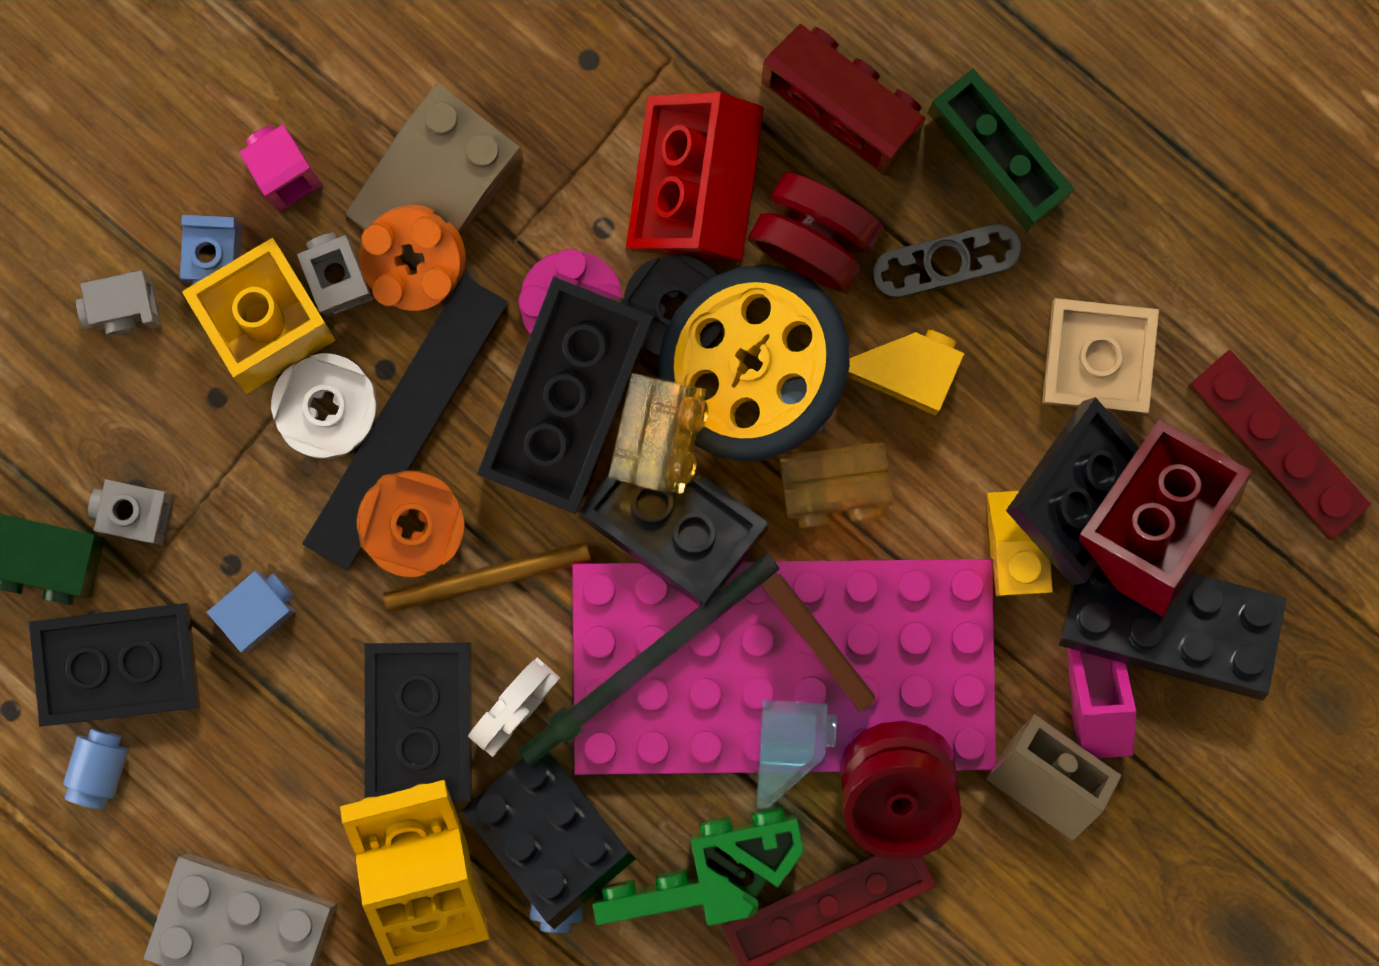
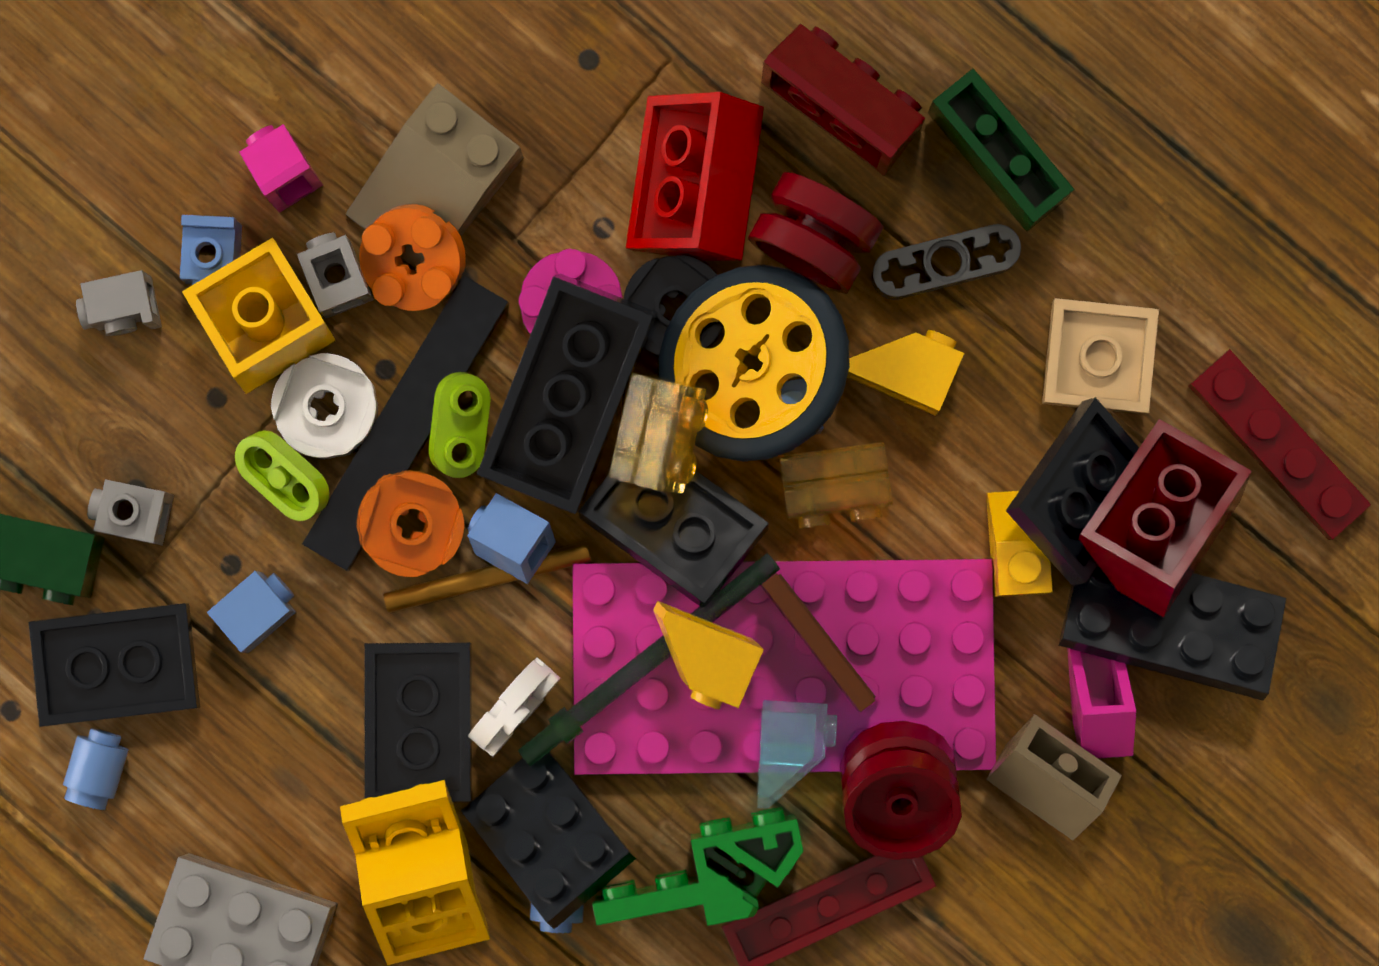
none -> lime plate [235,430,329,521]
none -> lime plate [428,372,491,478]
none -> medium blue brick [467,493,556,584]
none -> yellow slope [653,601,764,709]

